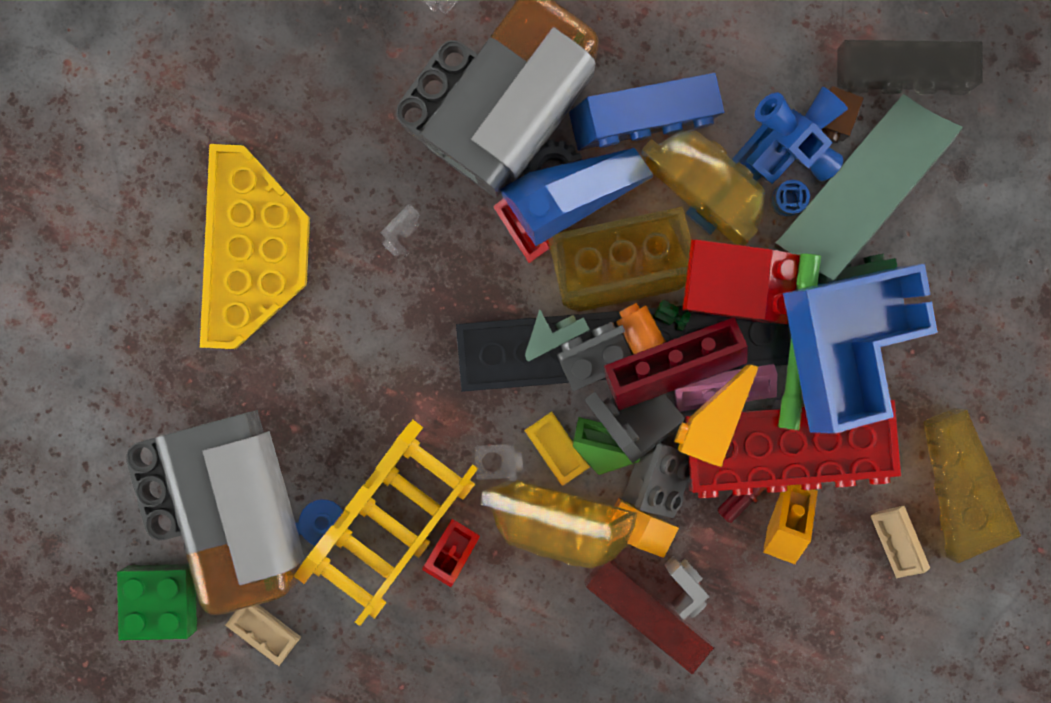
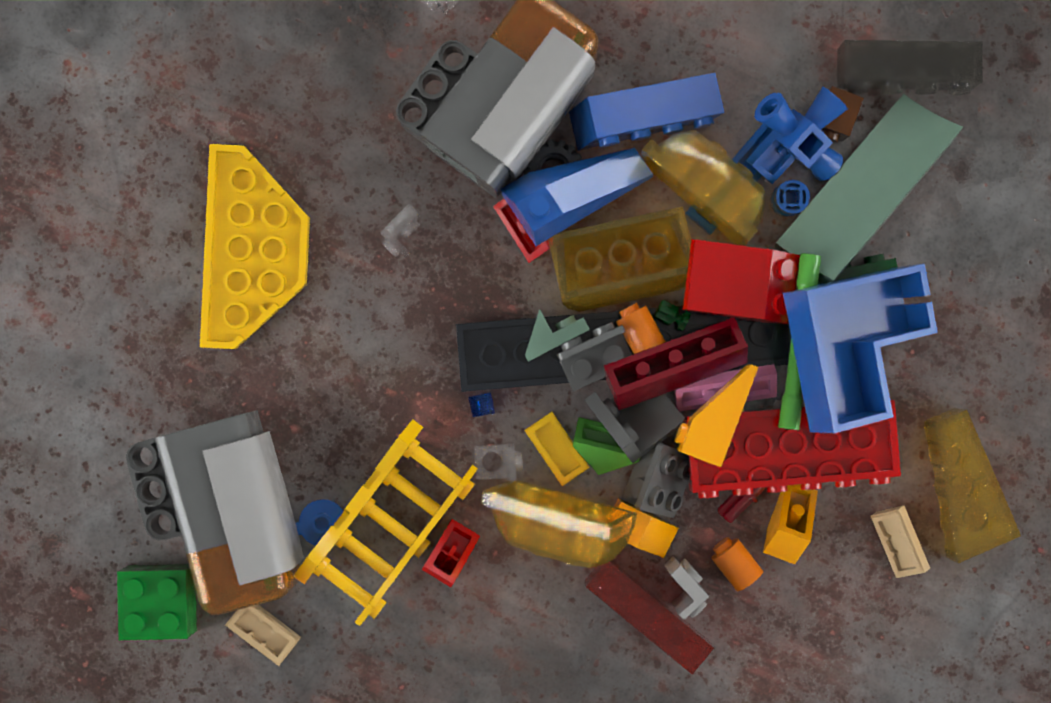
none -> clear blue piece [468,392,496,417]
none -> orange brick [711,537,763,592]

